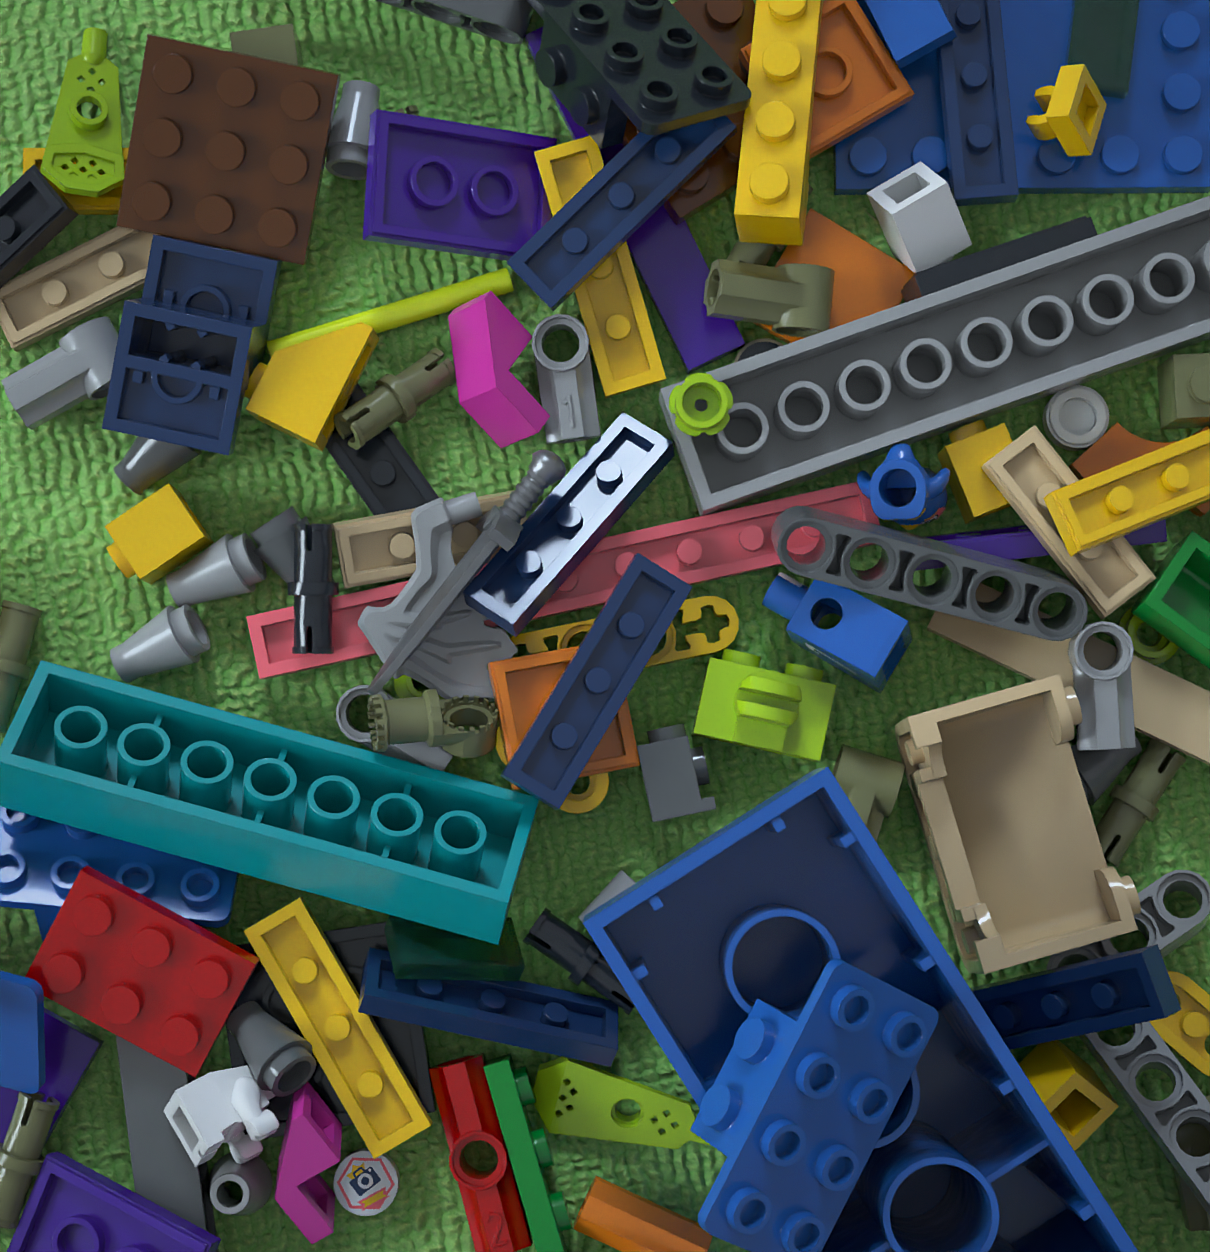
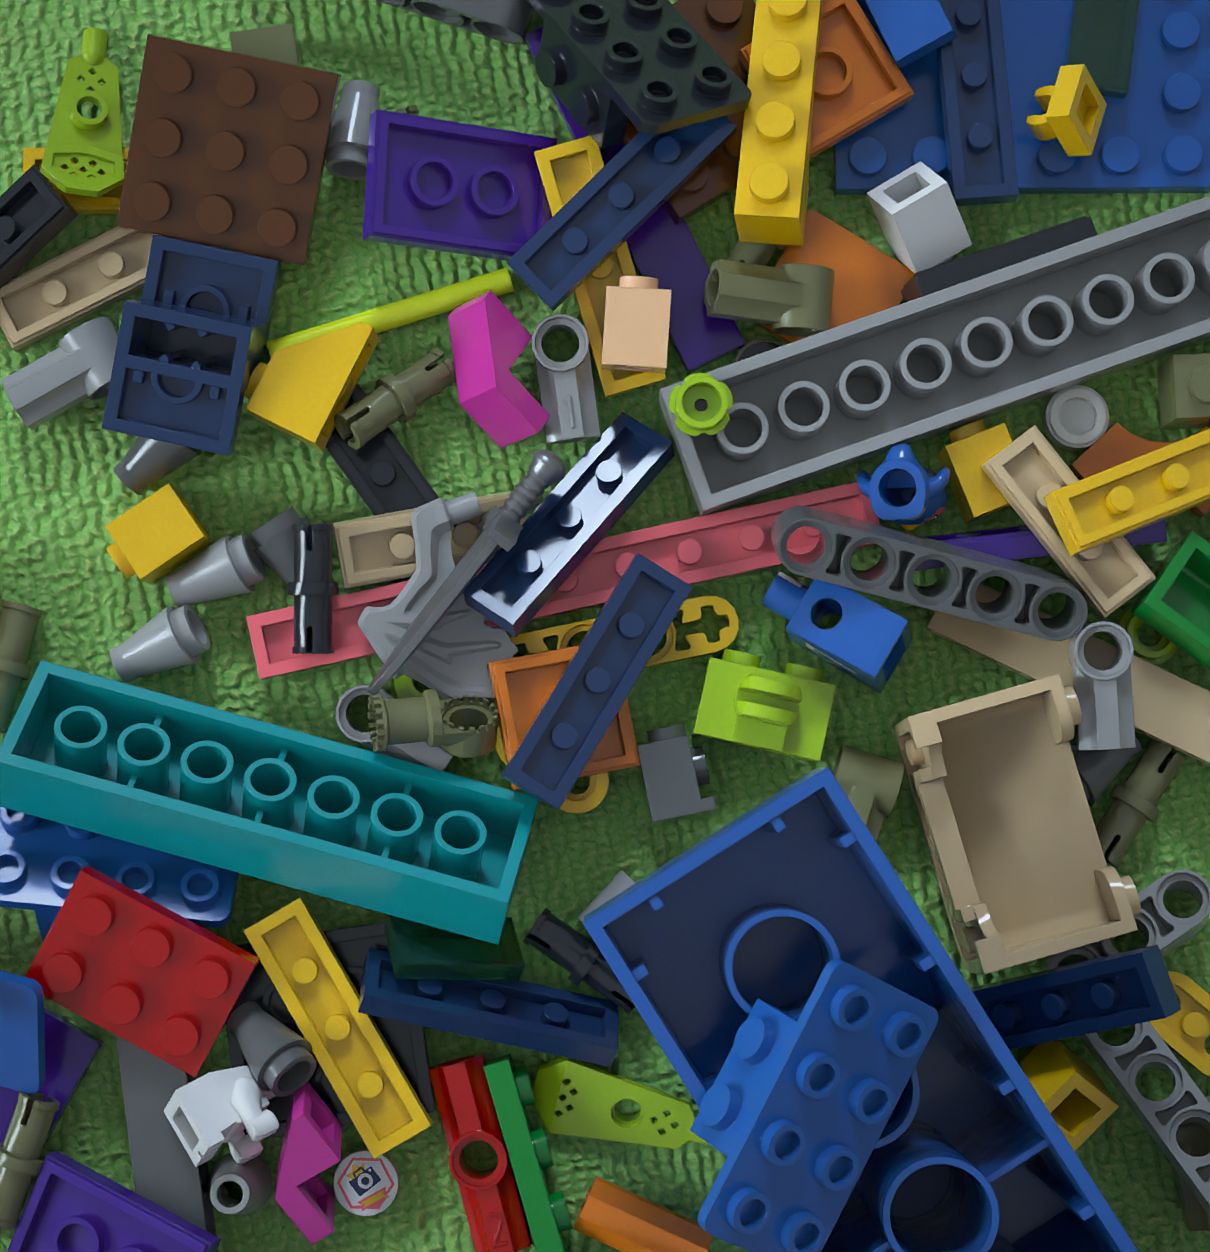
none -> light nougat brick [601,276,671,373]

